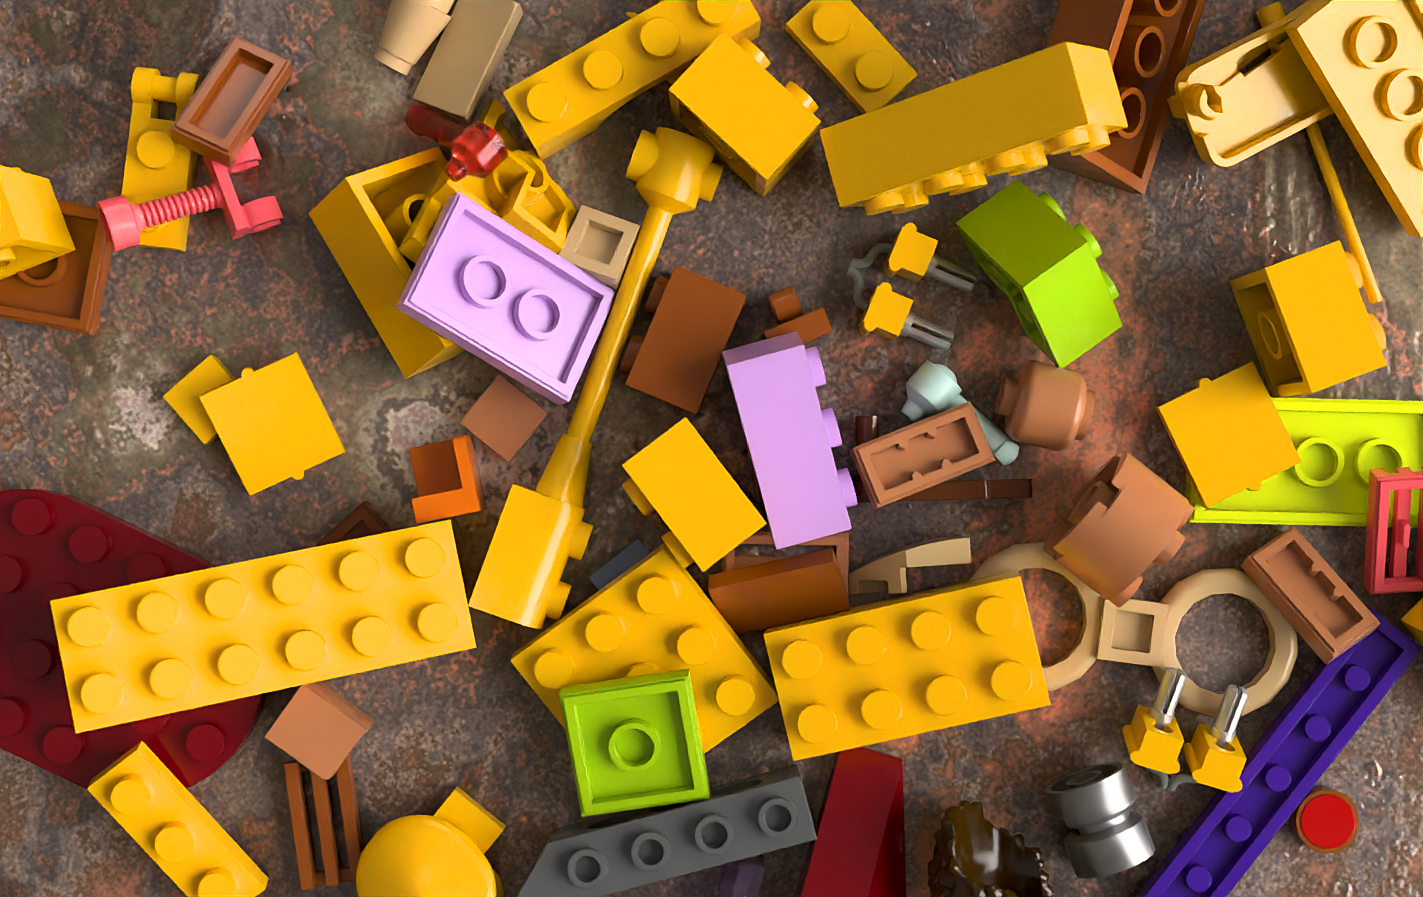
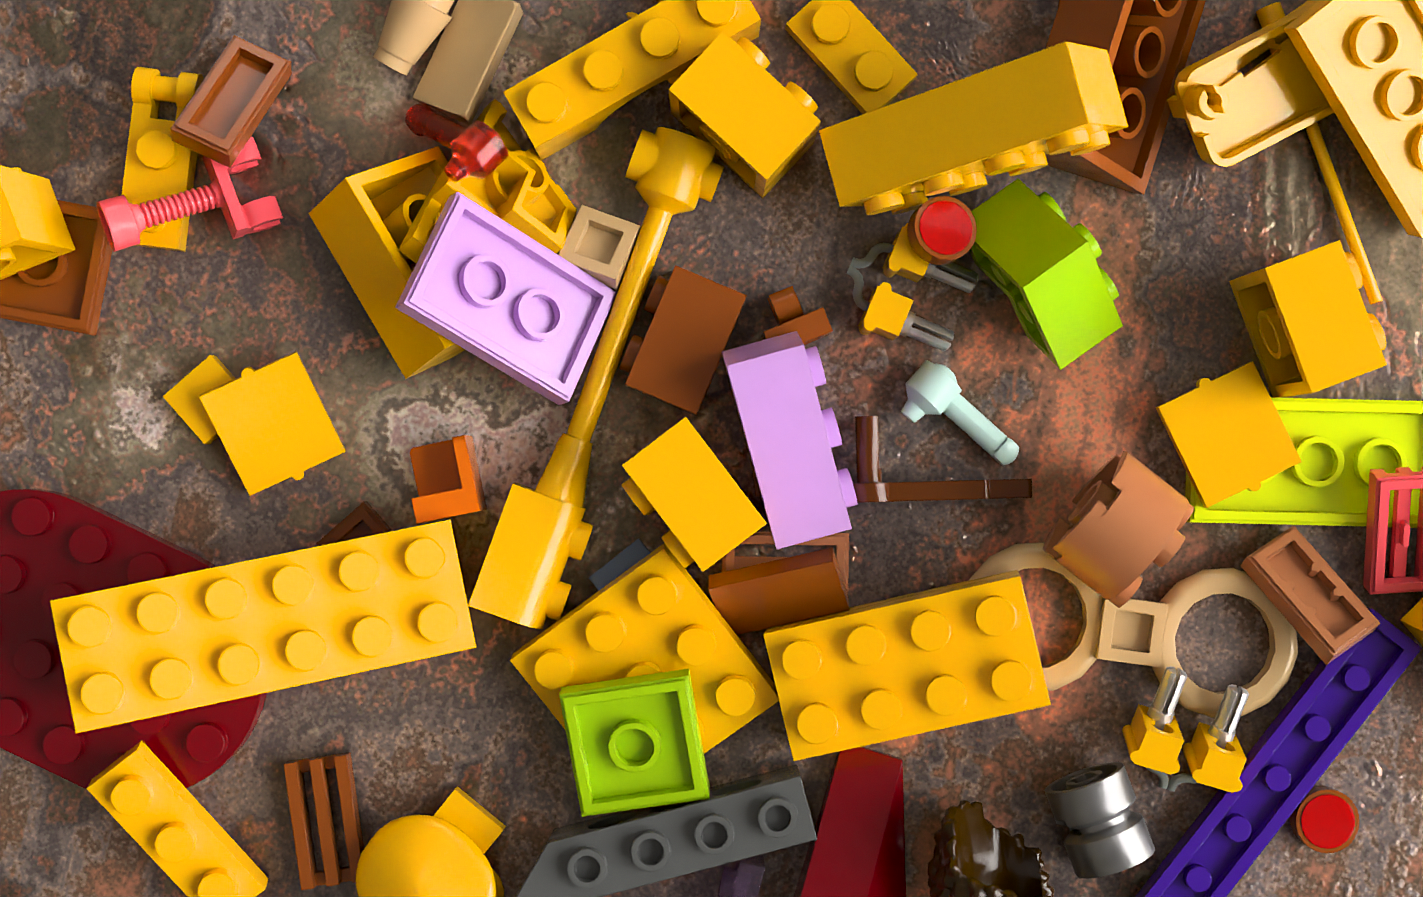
nougat panel [265,681,376,780] -> none
nougat tile [459,373,550,463] -> none
tan slope [848,535,971,594] -> none
nougat plate [849,401,995,510] -> none
nougat head [995,360,1095,451] -> none
none -> red tile [907,196,977,265]

